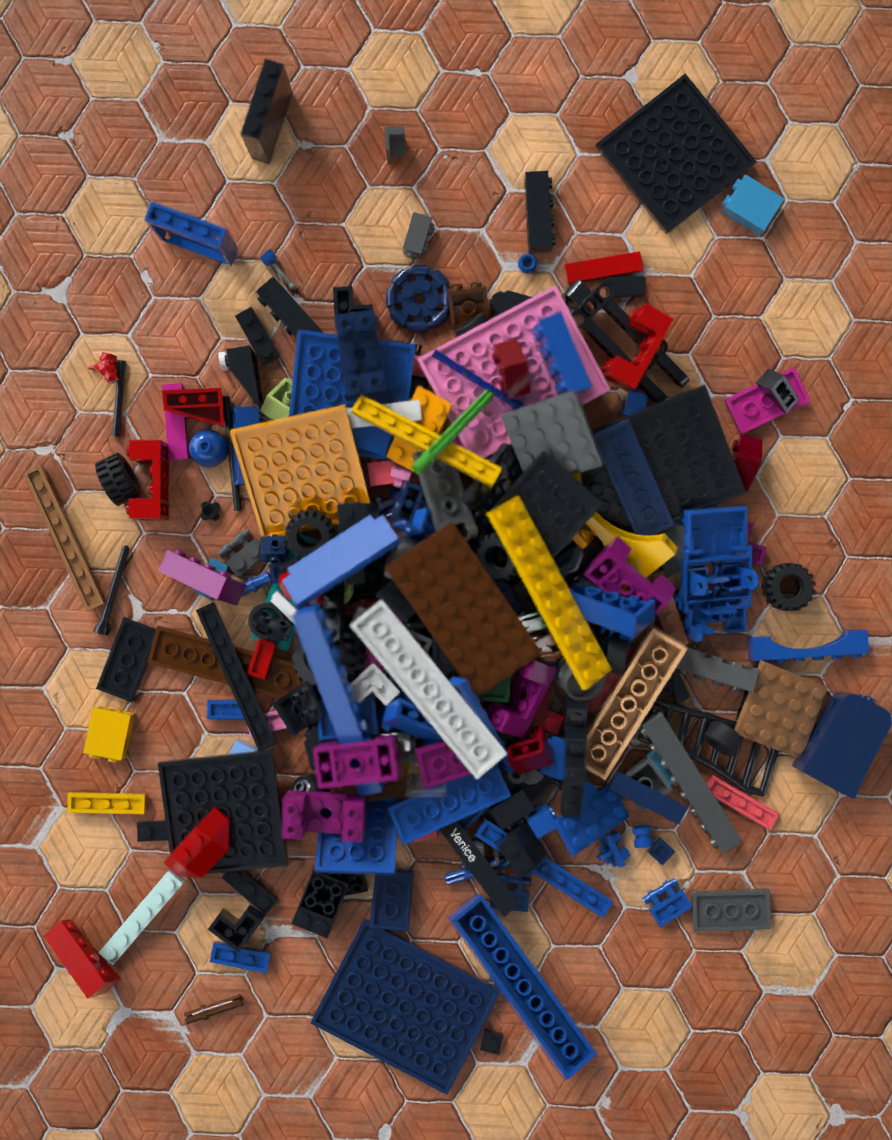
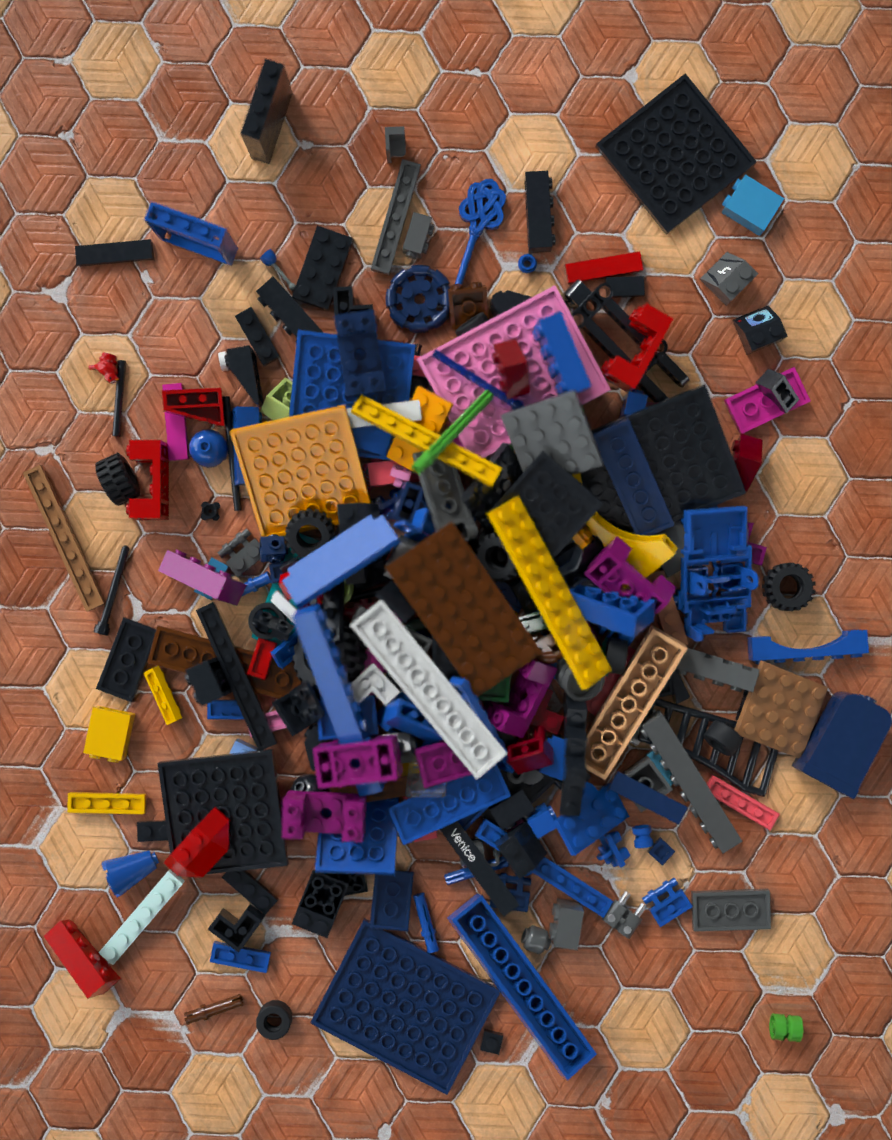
none -> black tile [75,239,154,267]
none -> blue cone [102,850,159,898]
none -> yellow plate [144,666,182,725]
none -> black brick [185,657,232,707]
none -> black tyre [256,1000,292,1040]
none -> blue plate [270,630,298,669]
none -> black plate [292,225,354,311]
none -> dark grey plate [371,159,421,275]
none -> blue pin [413,892,439,953]
none -> blue piece [455,179,506,284]
none -> dark grey head [521,925,551,954]
none -> dark grey brick [549,898,584,951]
none -> dark grey piece [602,891,647,939]
none -> dark grey slope [699,252,758,306]
none -> black slope [732,305,788,355]
none -> bright green wheel [769,1013,803,1042]

